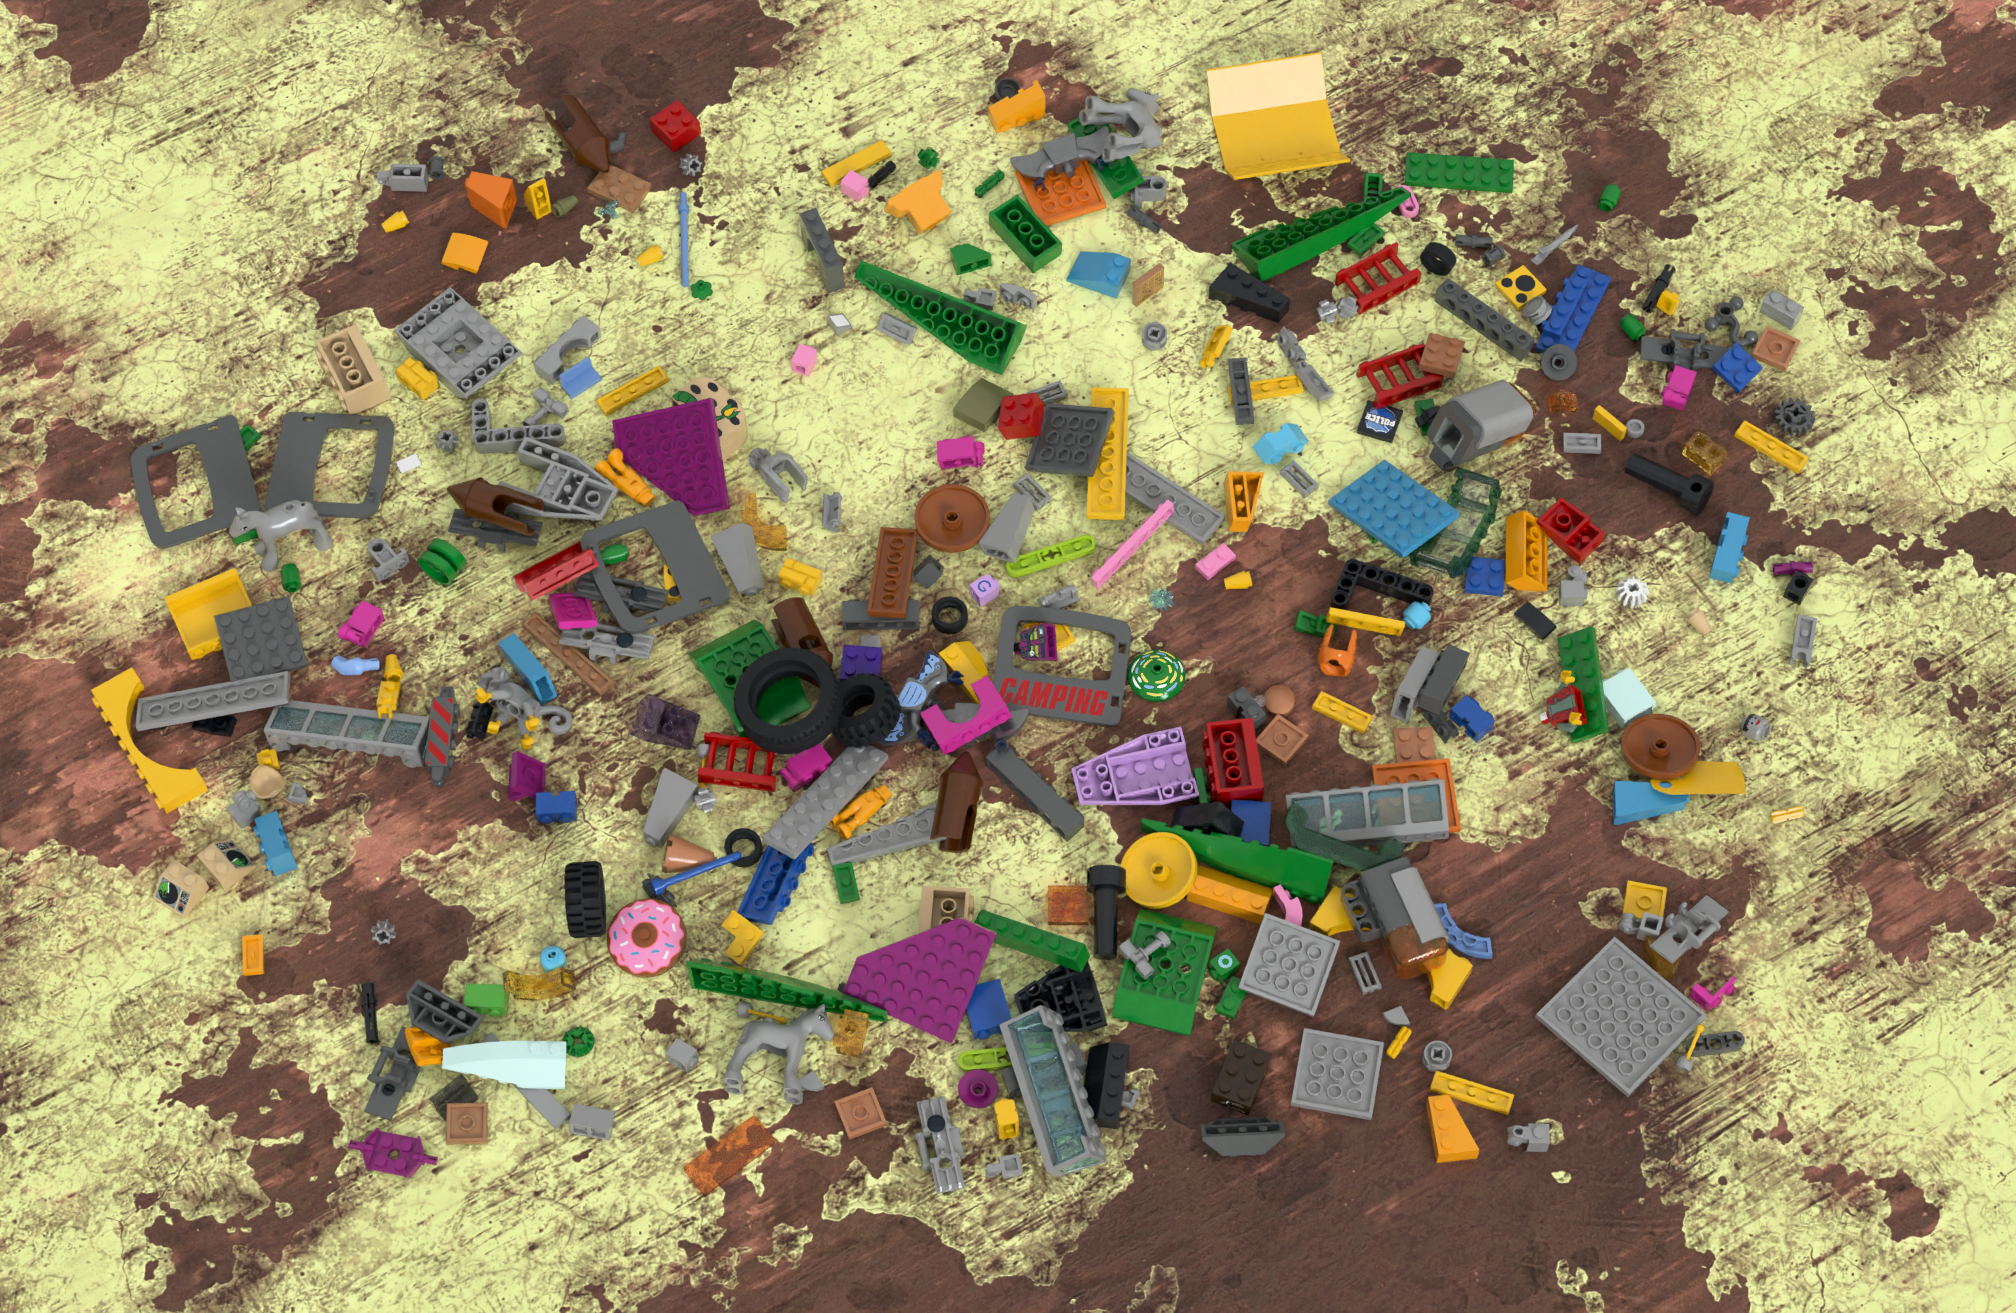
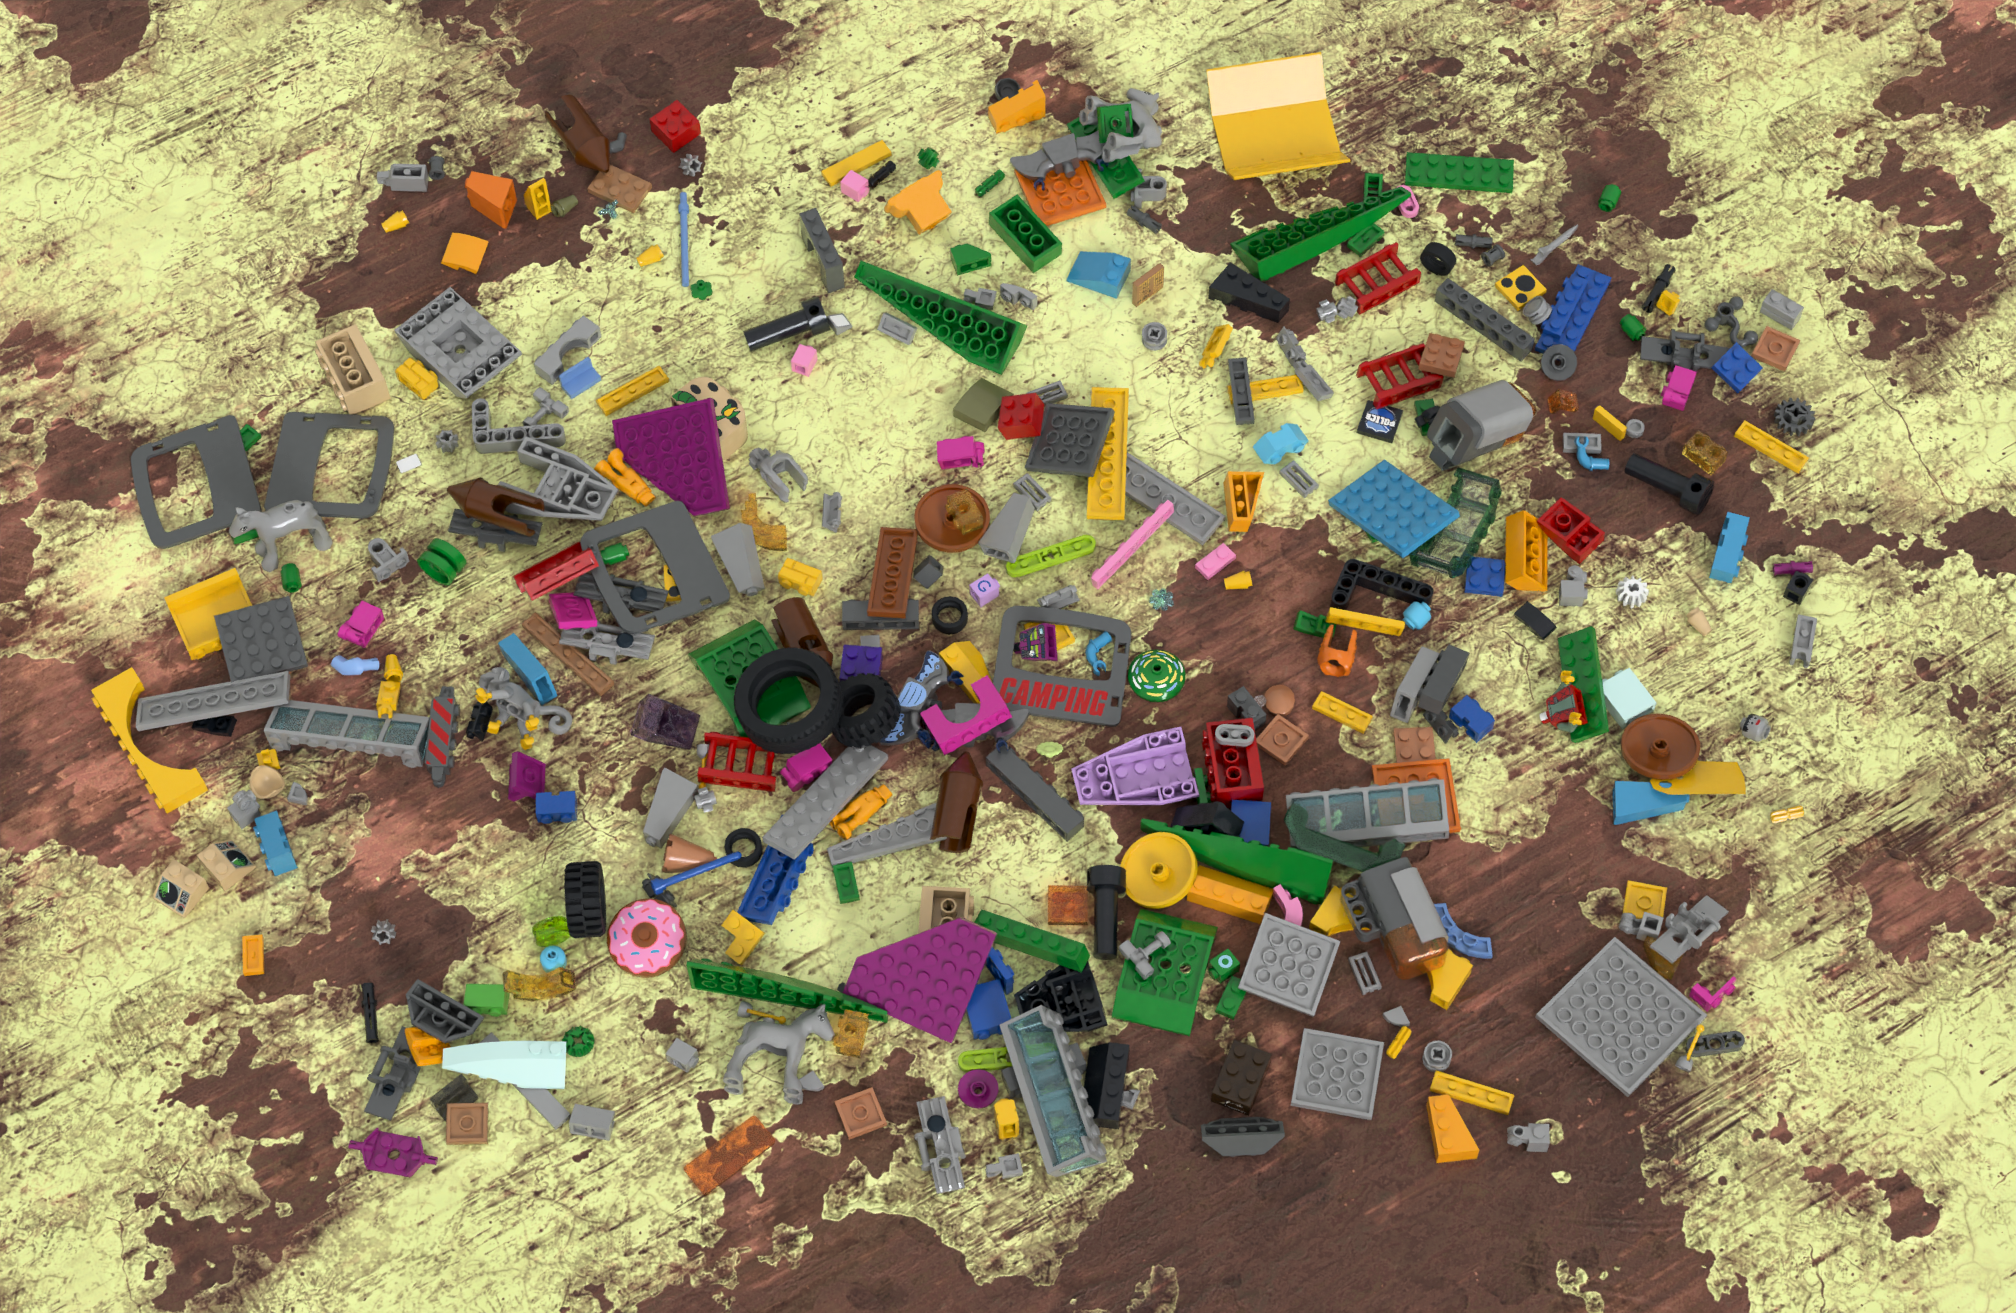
none -> clear neon green head [532,916,570,947]
none -> black piece [743,296,830,352]
none -> clear yellow brick [945,488,983,536]
none -> blue plate [985,947,1014,996]
none -> yellowish green piece [1036,742,1063,758]
none -> dark azure piece [1085,631,1112,676]
none -> green piece [1097,104,1134,143]
none -> light grey plate [1215,724,1255,746]
none -> dark azure piece [1574,436,1609,471]

